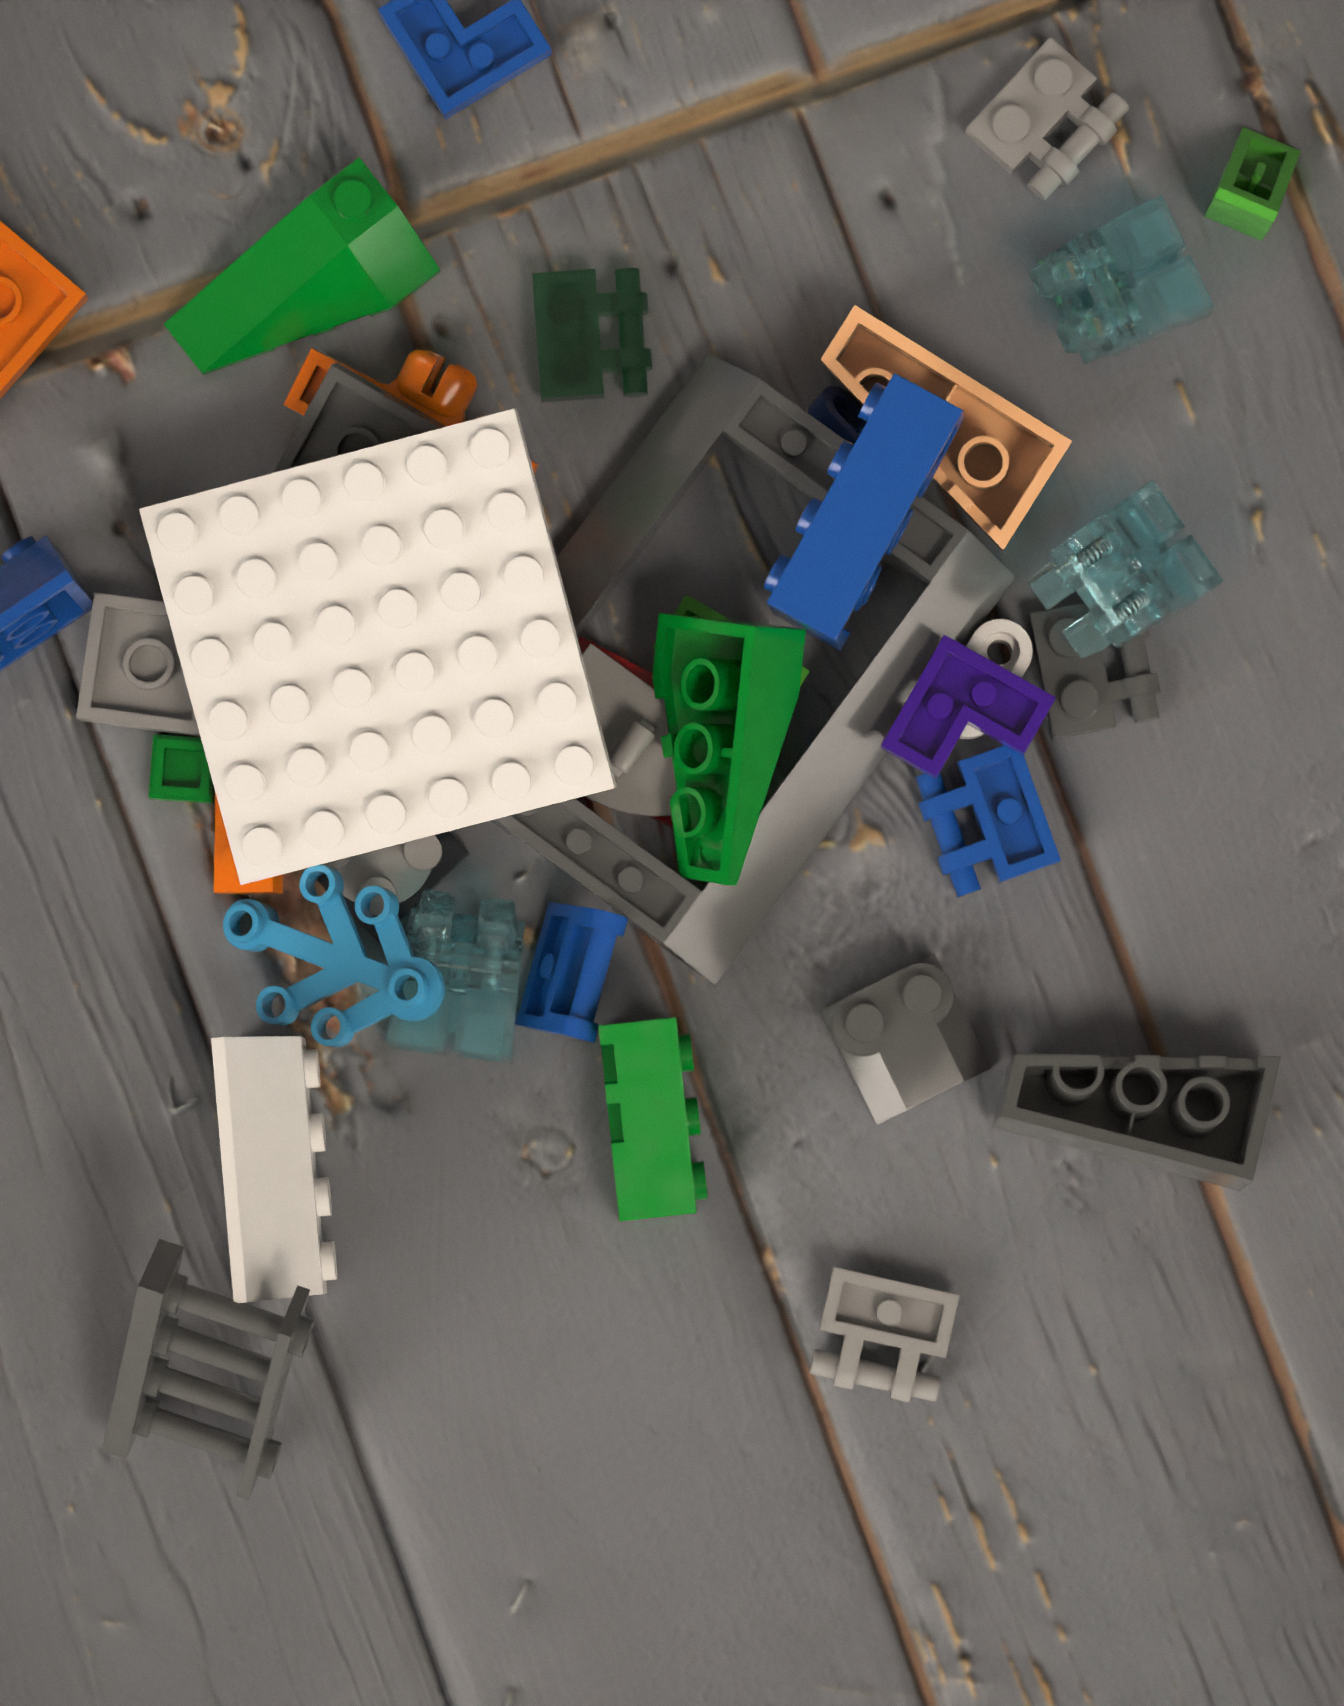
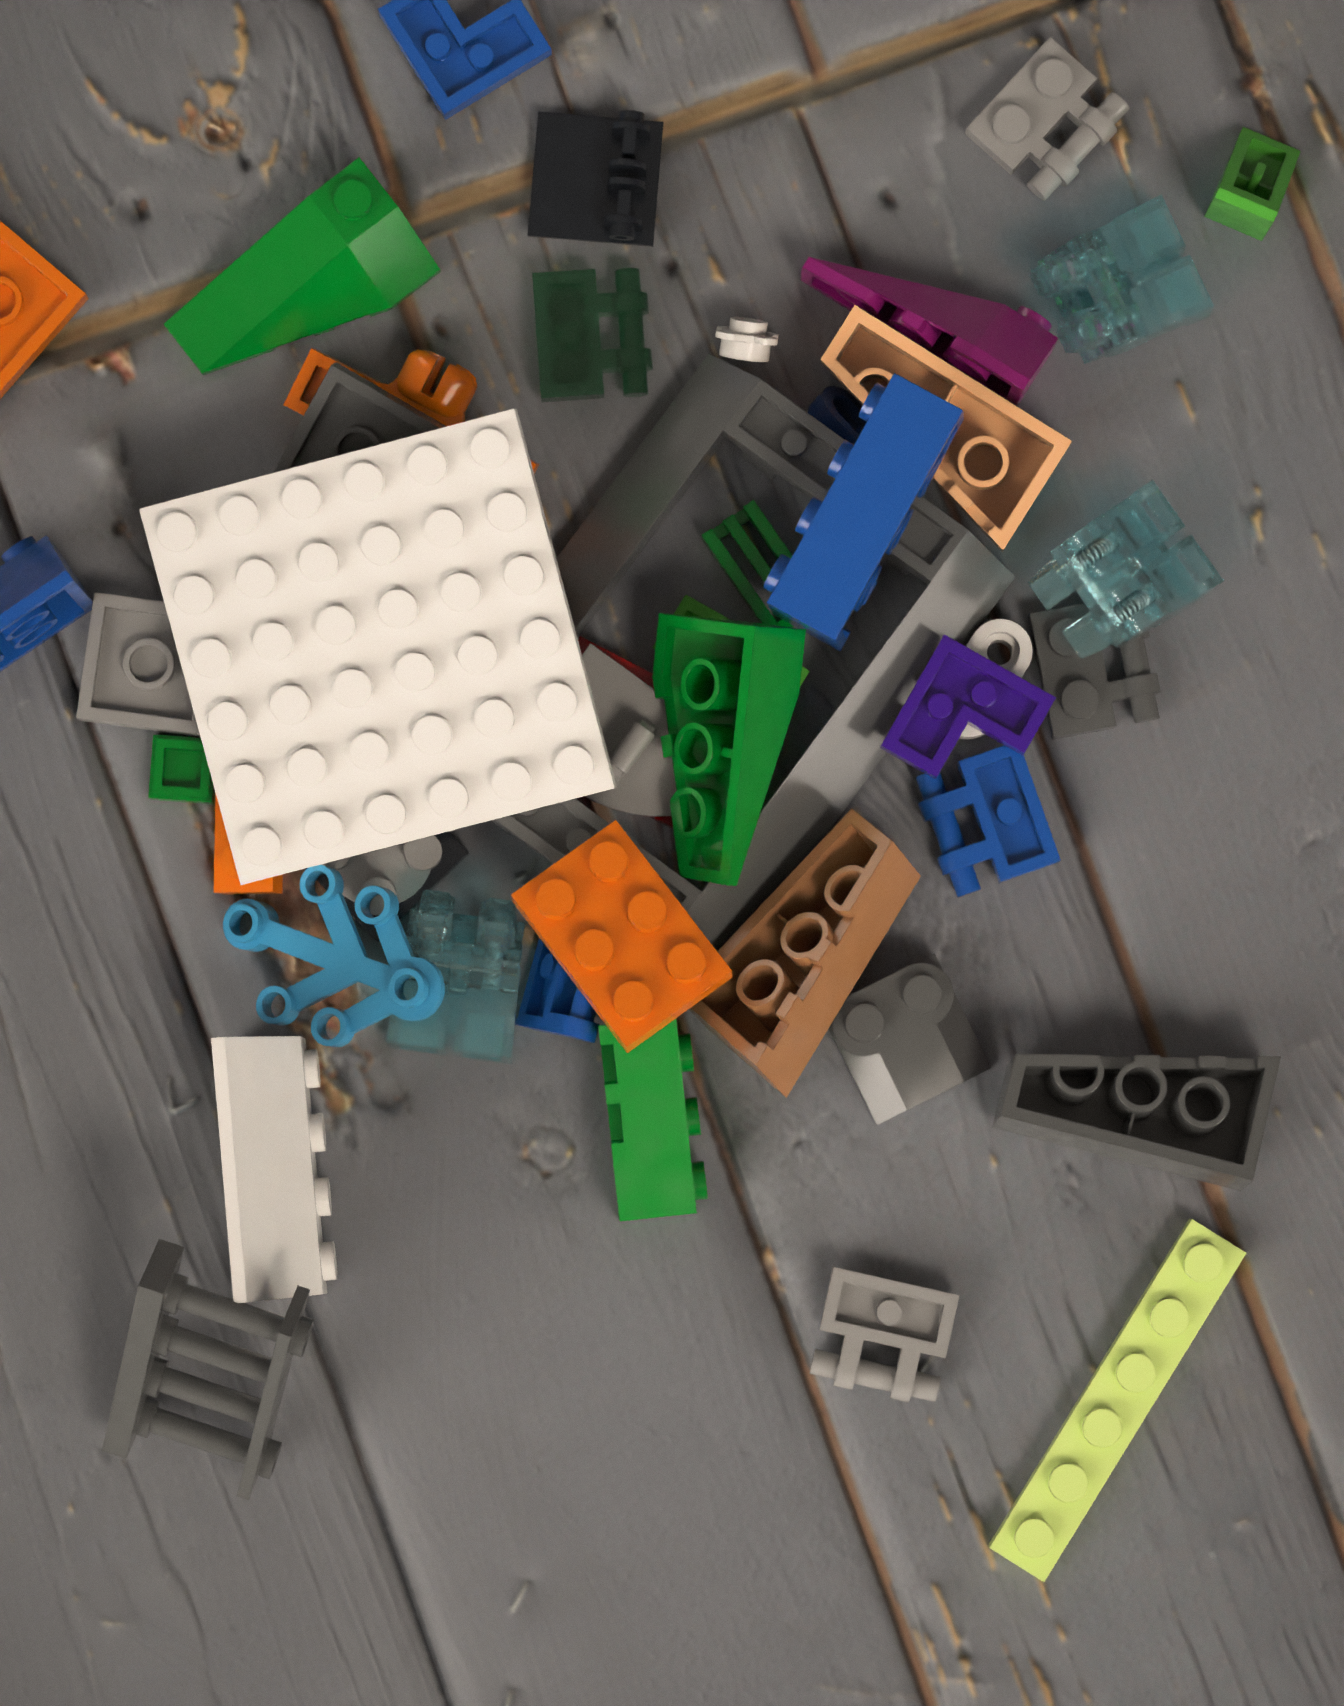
none -> orange plate [511,820,732,1053]
none -> black hinge [528,110,664,247]
none -> medium nougat wedge [689,808,921,1098]
none -> green tile [701,500,795,628]
none -> white plate [715,317,779,362]
none -> magenta wedge [800,257,1058,406]
none -> yellowish green plate [988,1219,1246,1582]

